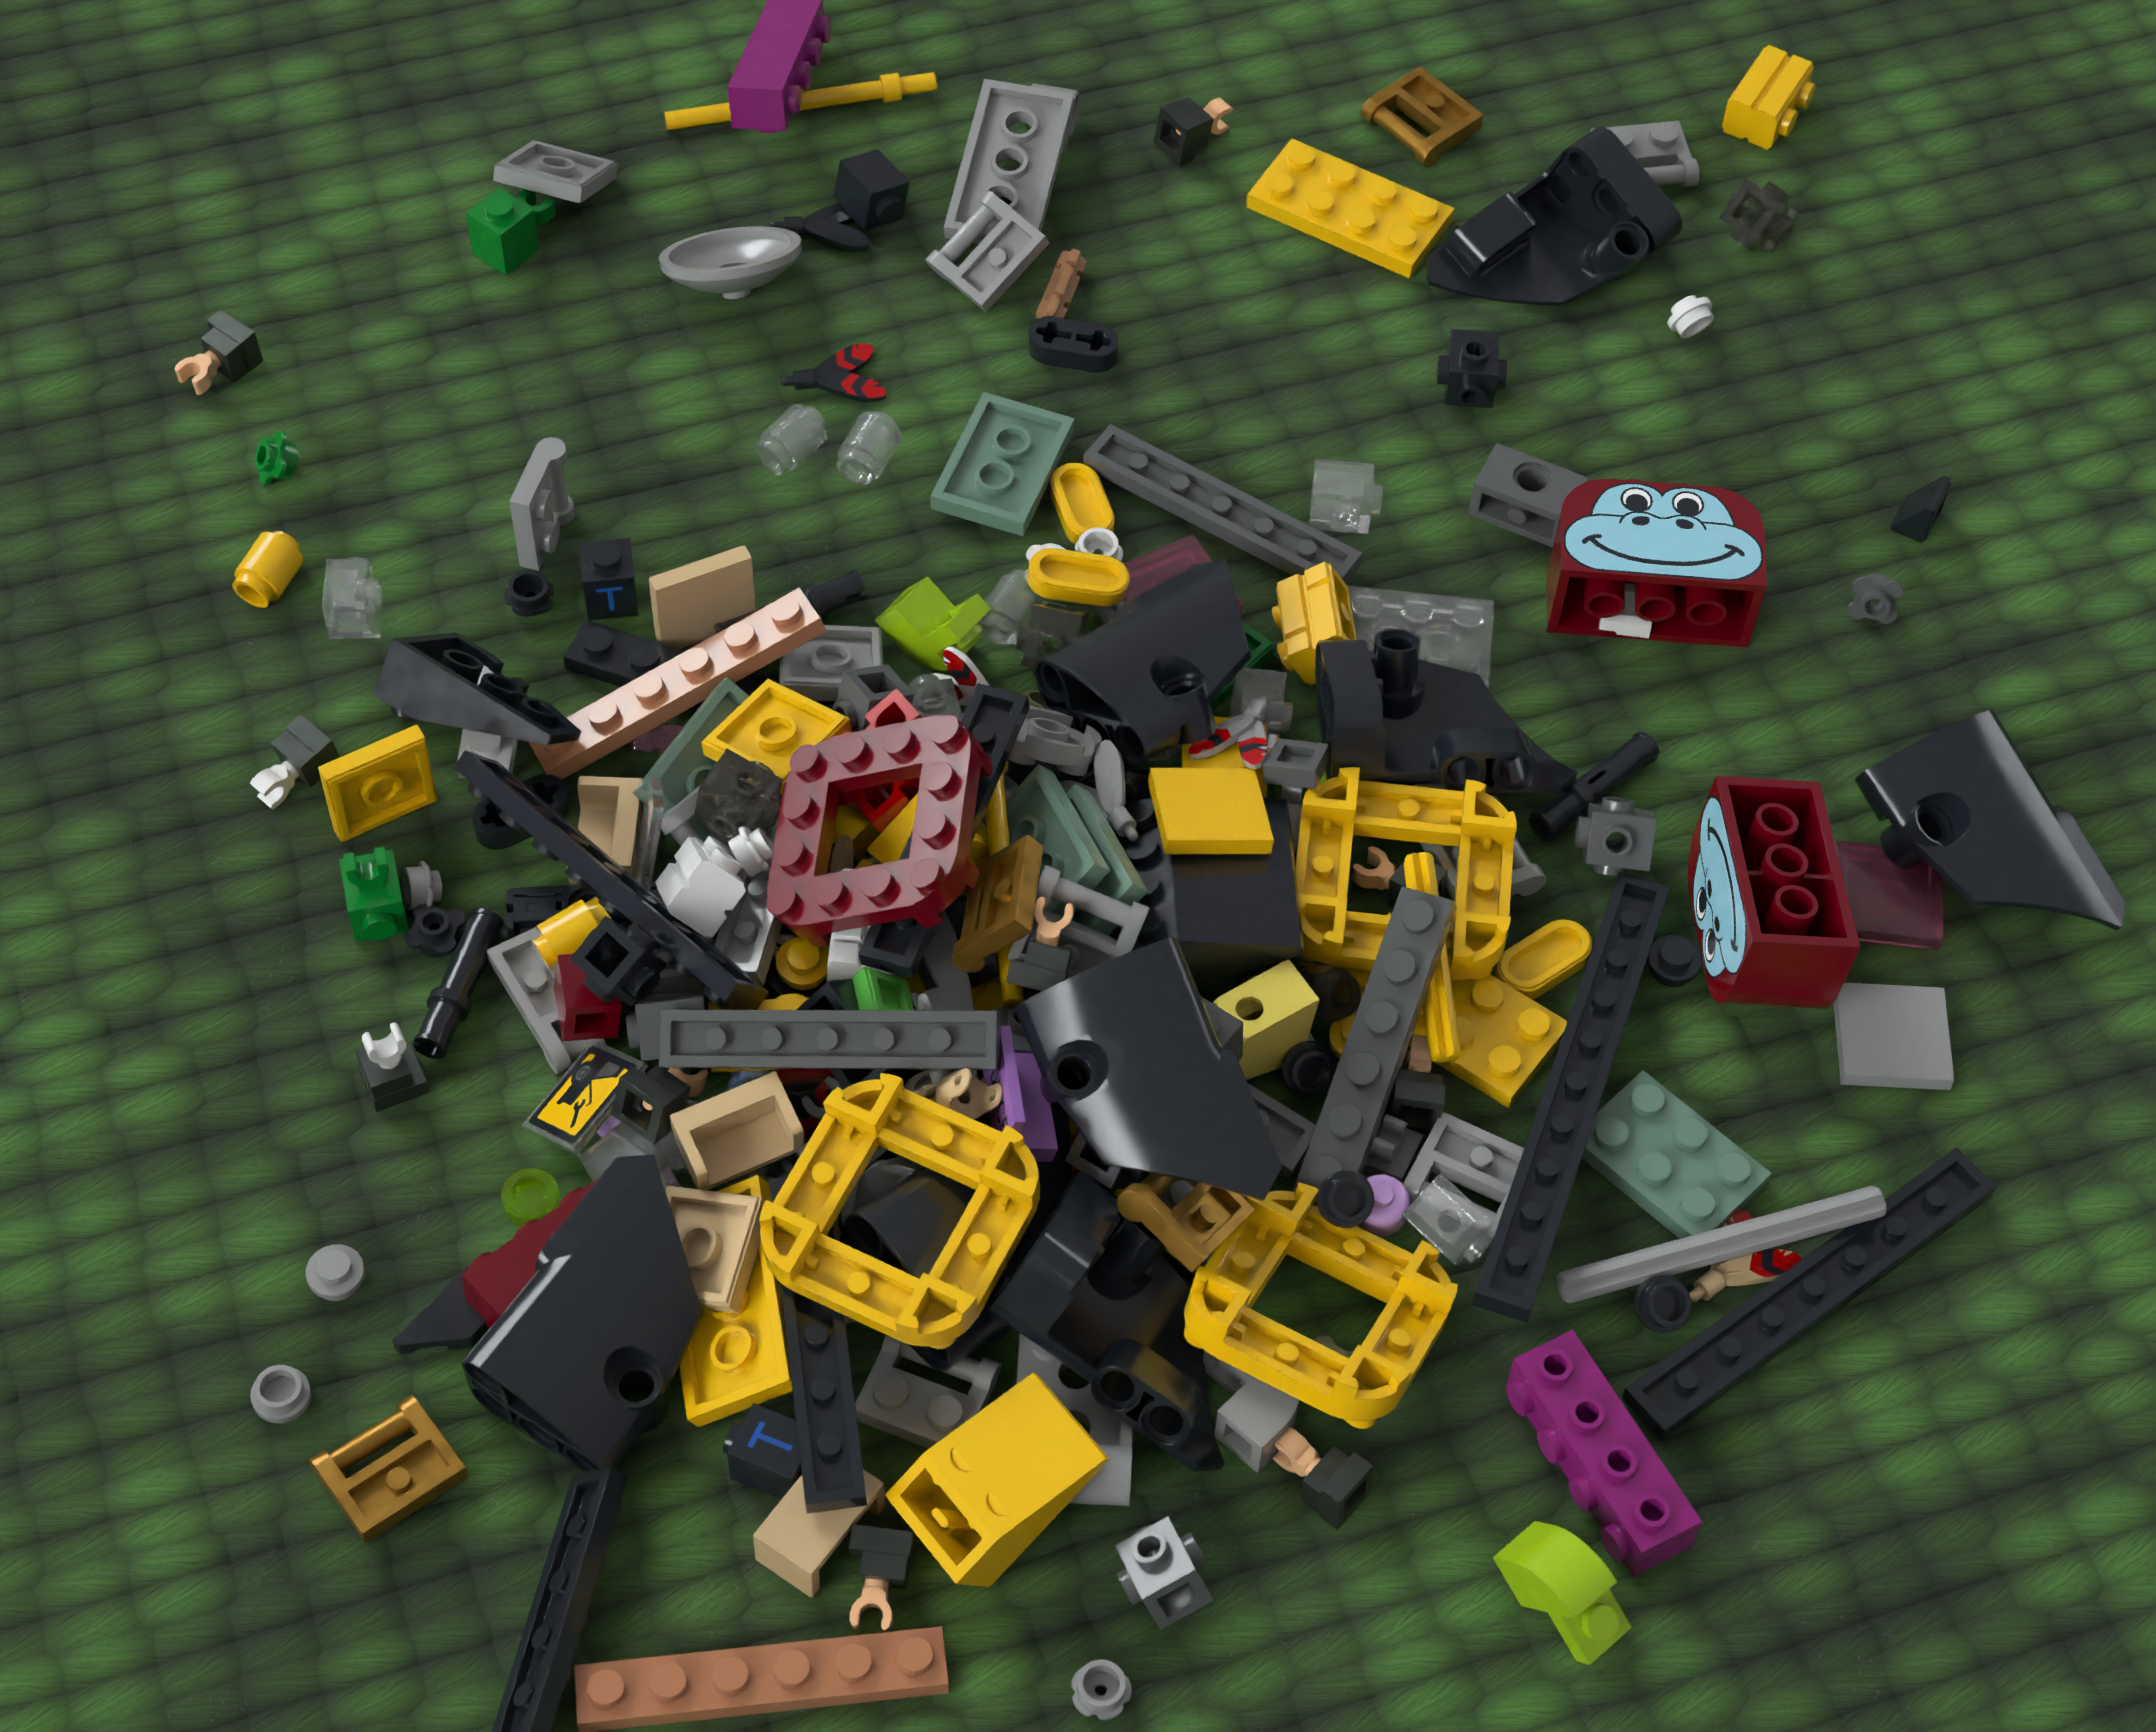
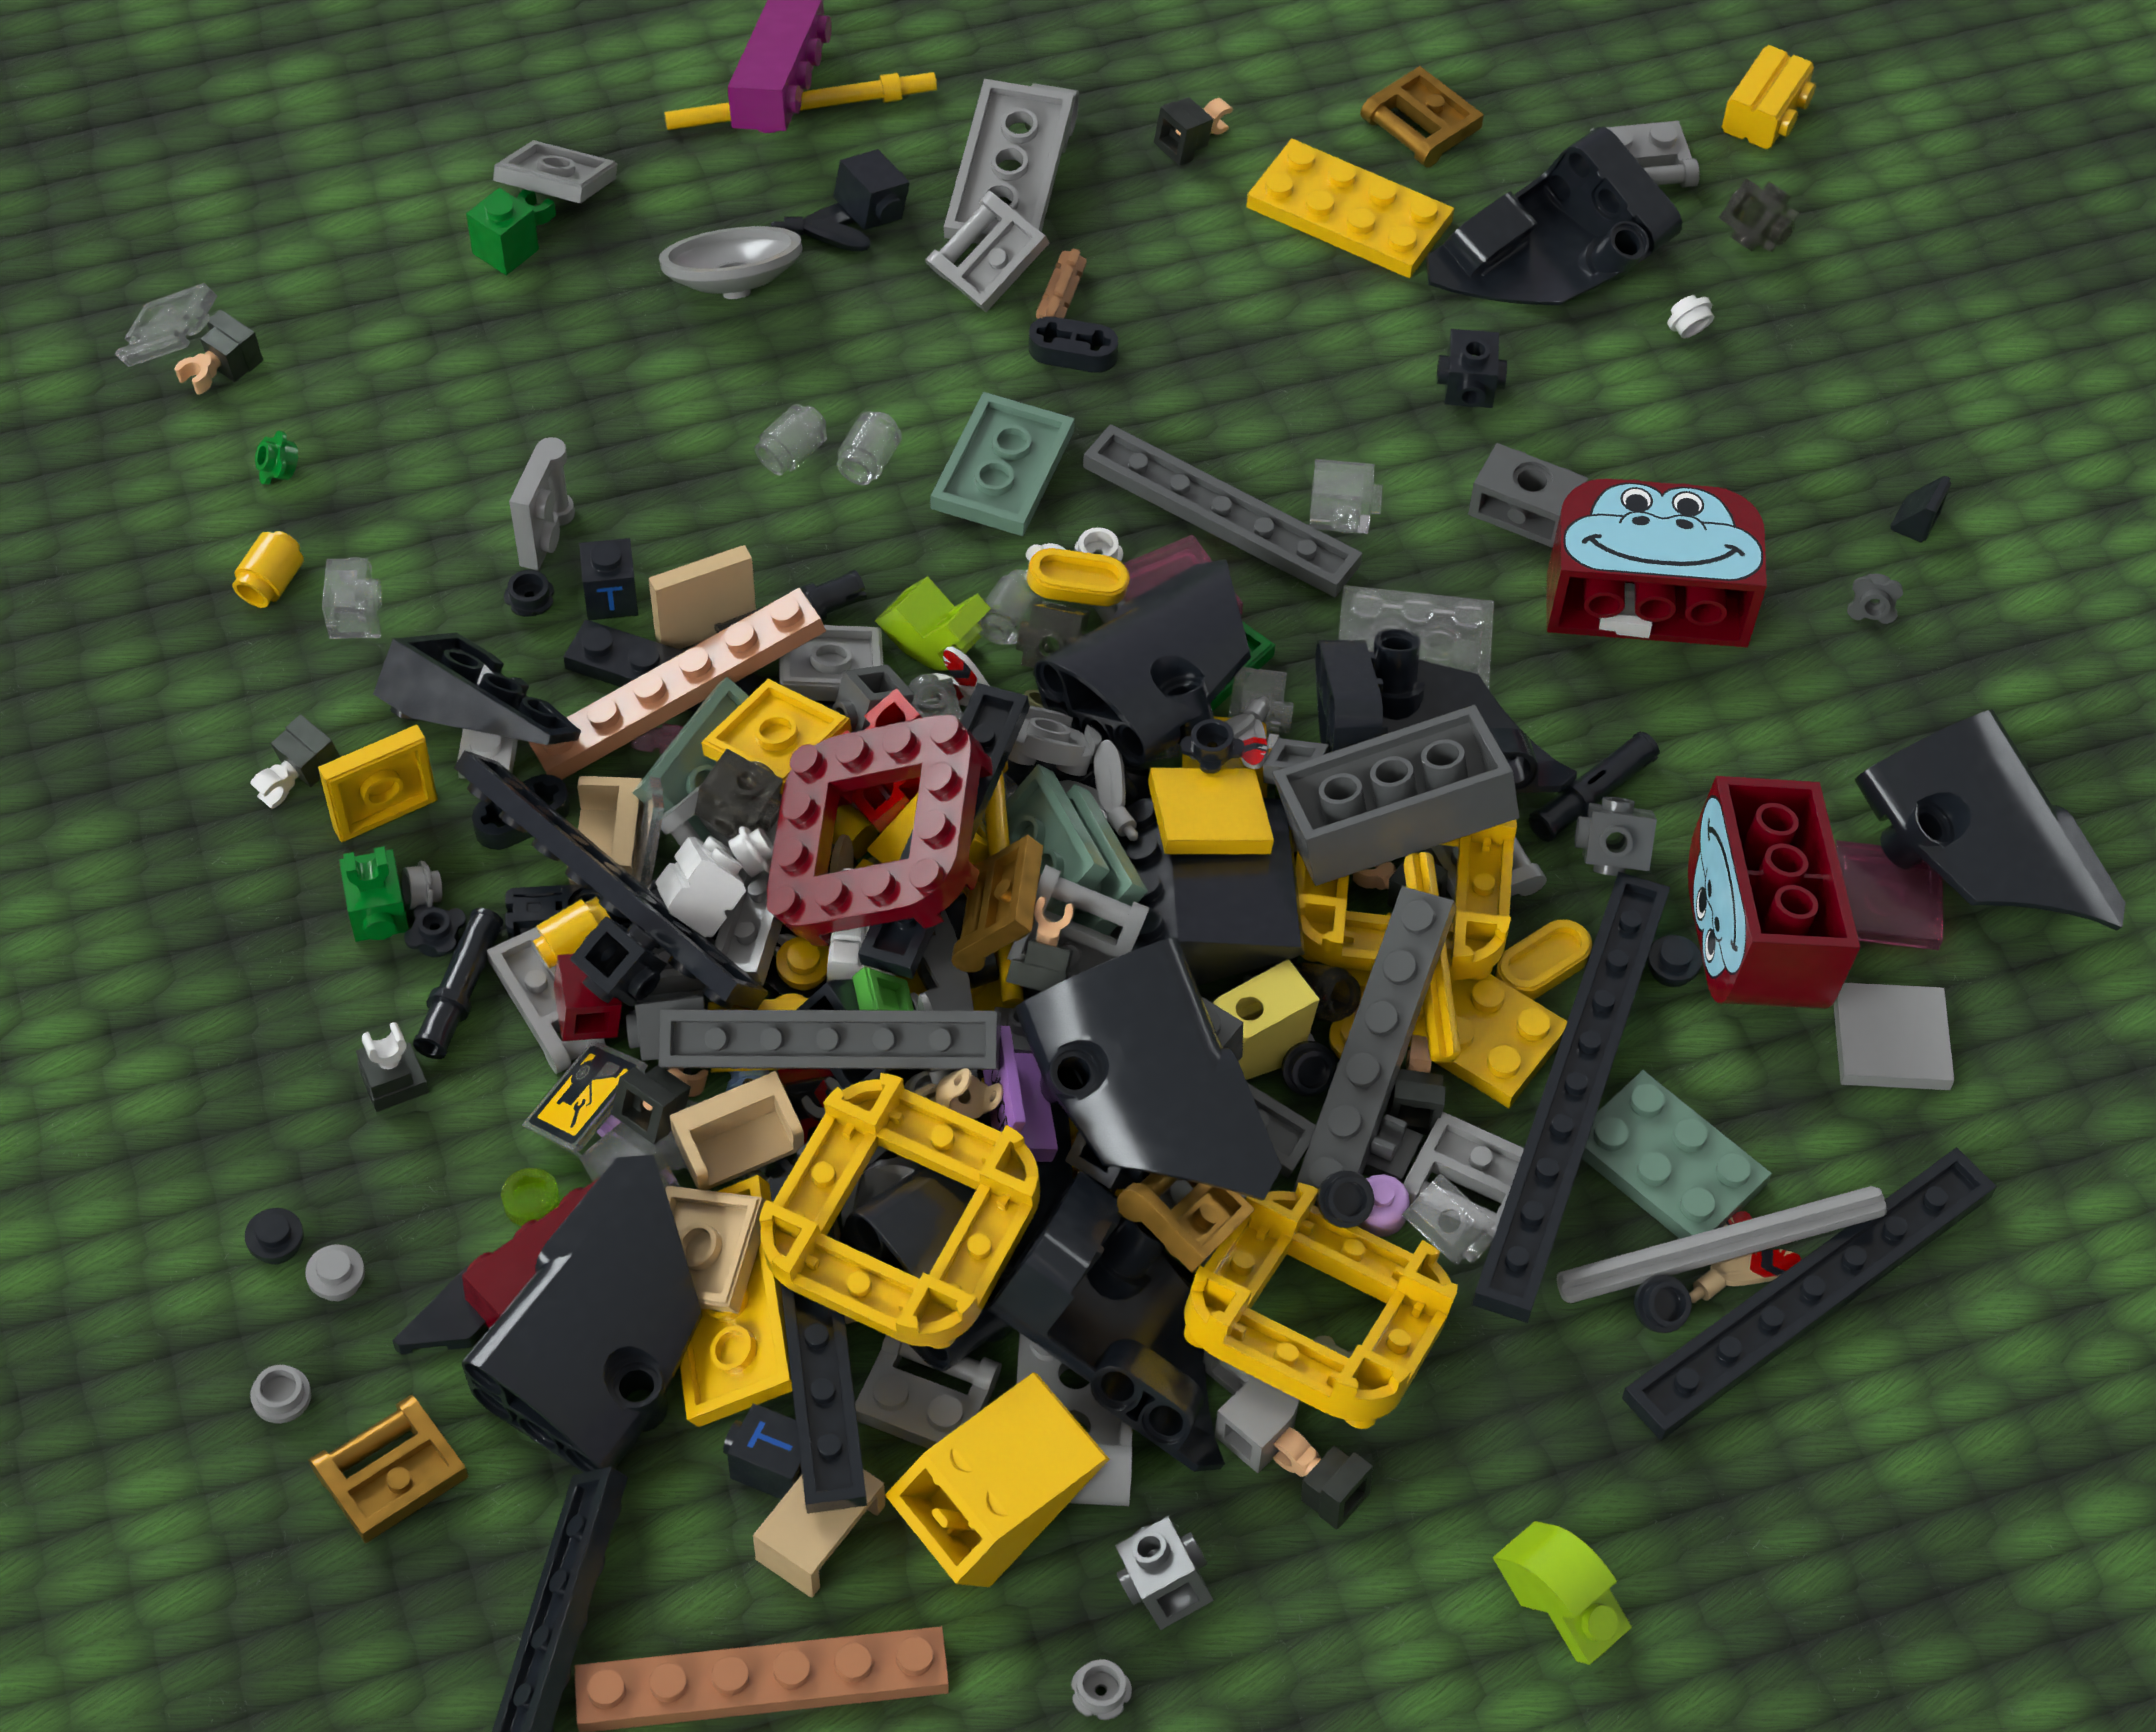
piece [780,343,886,403] -> none
pearl dark grey piece [849,1524,915,1632] -> none
yellow tile [1050,463,1115,544] -> none
yellow brick [1272,562,1357,685] -> none
magenta brick [1506,1330,1702,1577] -> none
none -> clear plate [115,283,217,367]
none -> black plate [245,1208,304,1264]
none -> black plate [1180,719,1245,773]
none -> dark grey slope [1273,705,1519,886]

